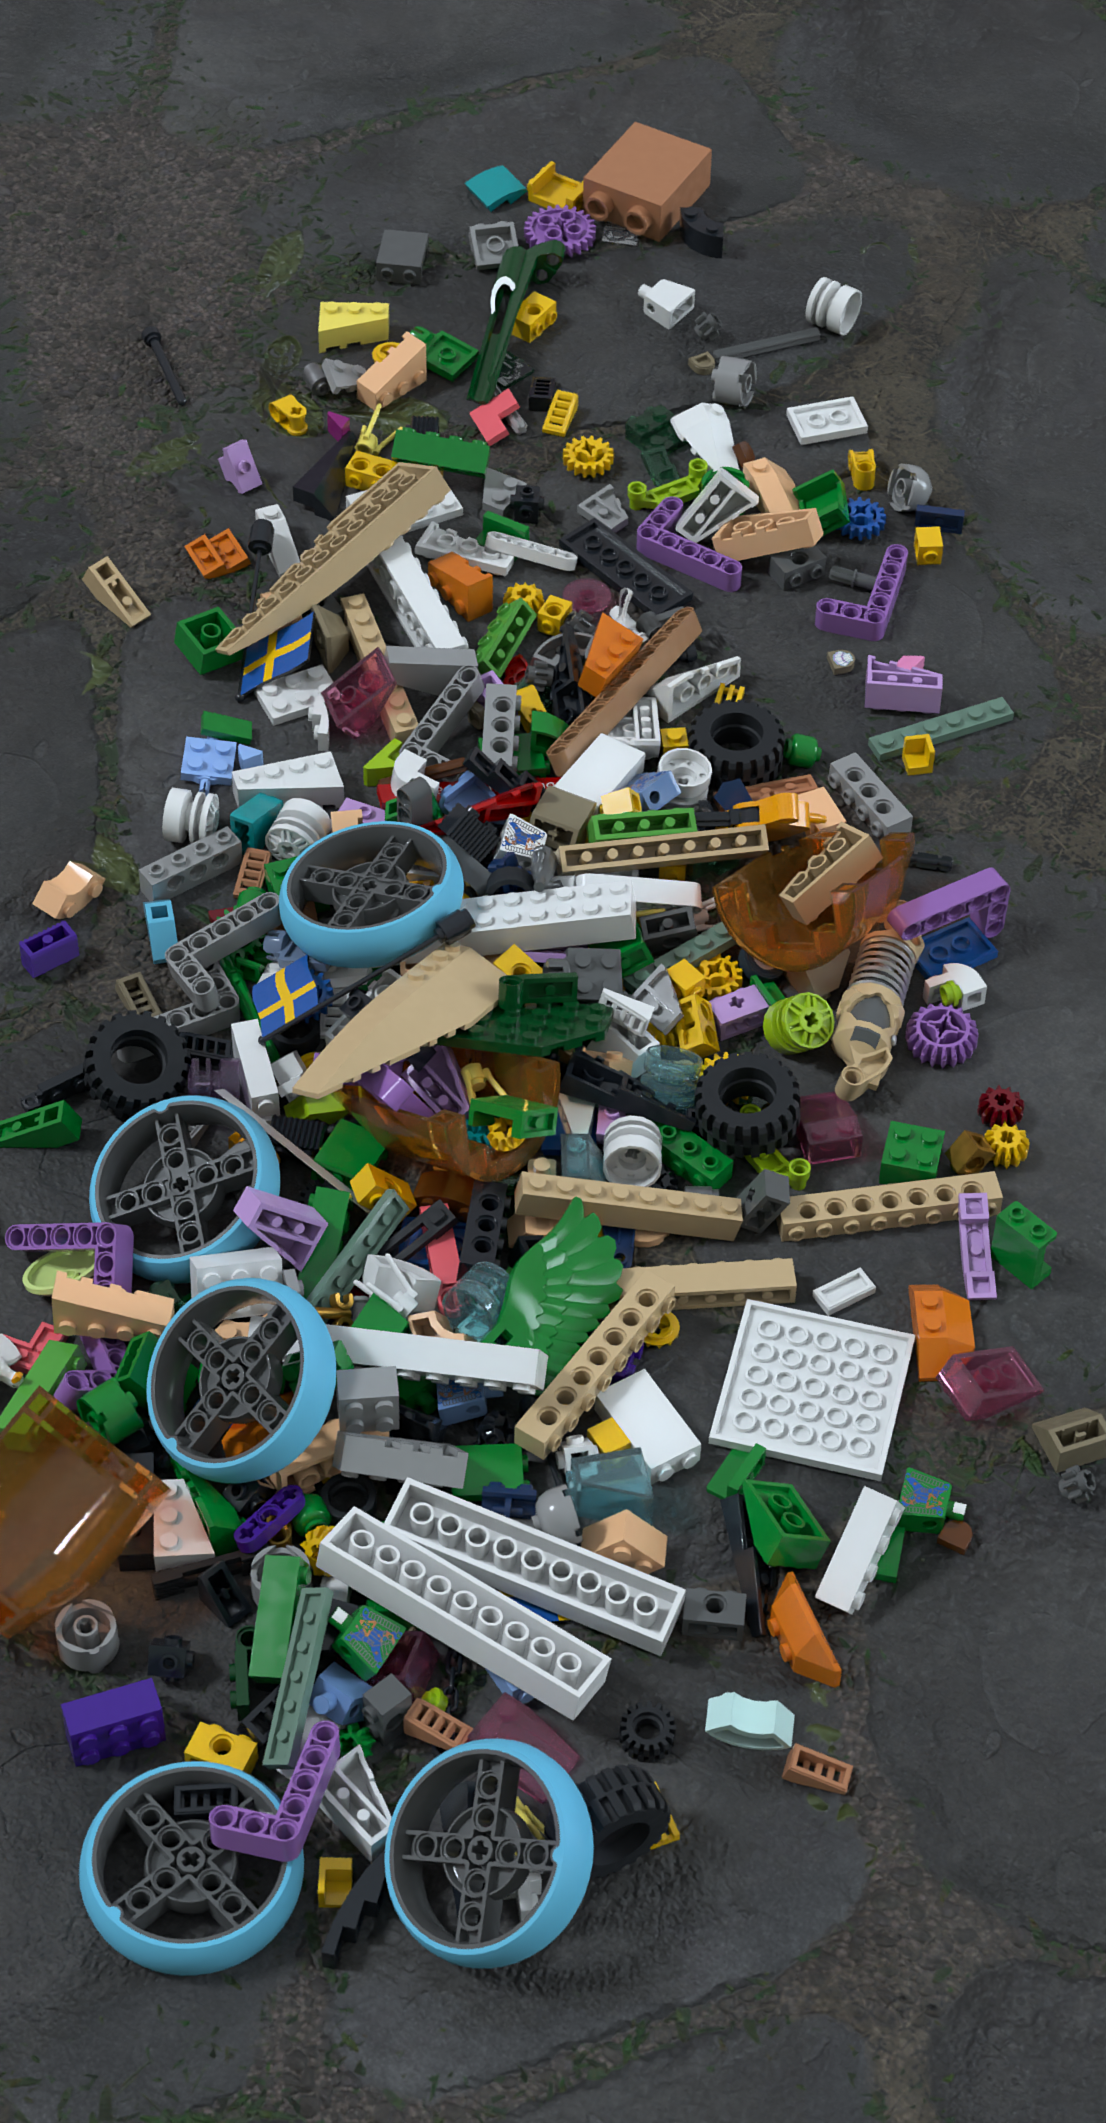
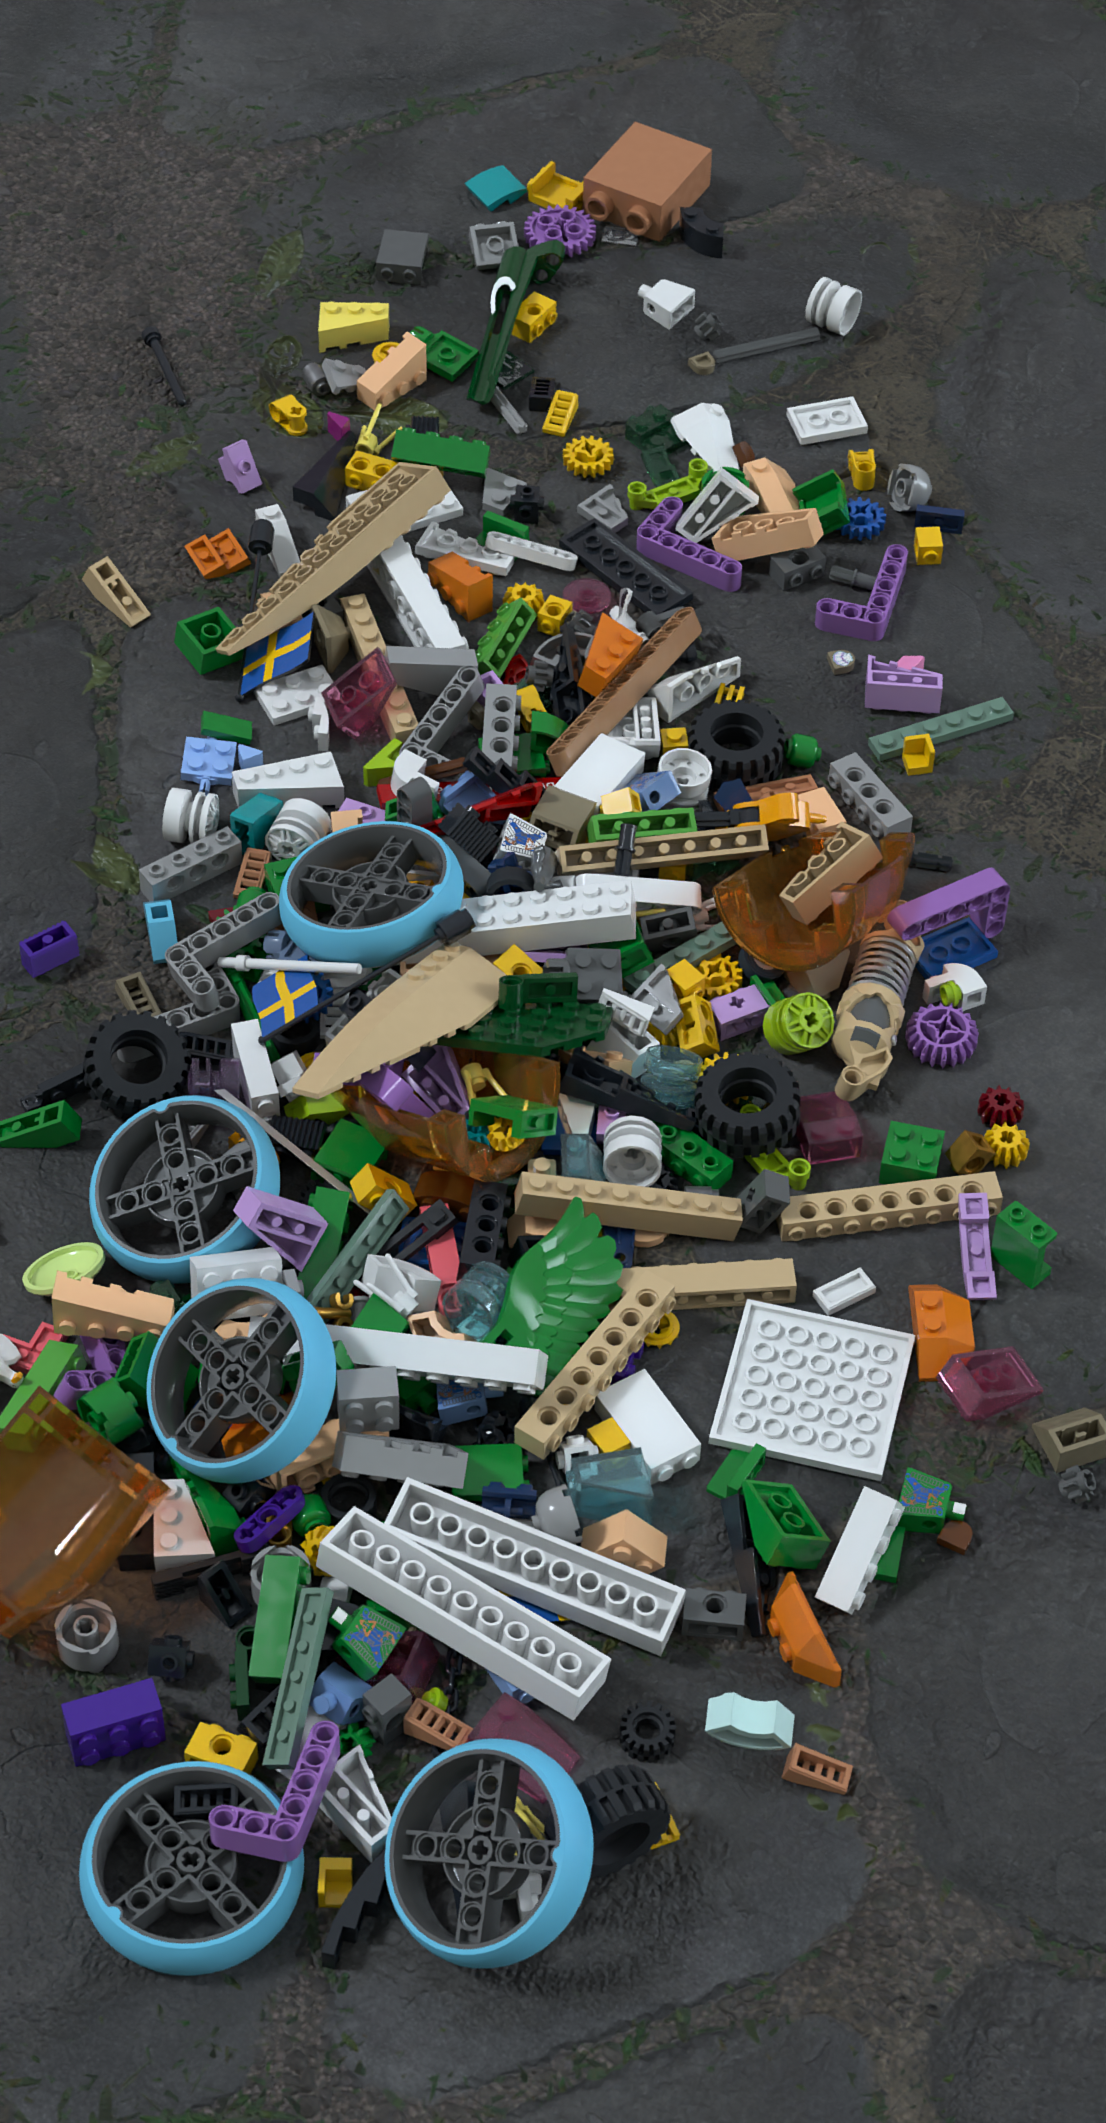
medium lavender beam [5,1222,134,1293] -> none
light nougat brick [32,861,106,919] -> none
coral tile [469,388,520,446] -> none
light grey brick [711,356,757,406] -> none
none -> white bar [218,955,362,974]
none -> black axle [613,823,637,876]

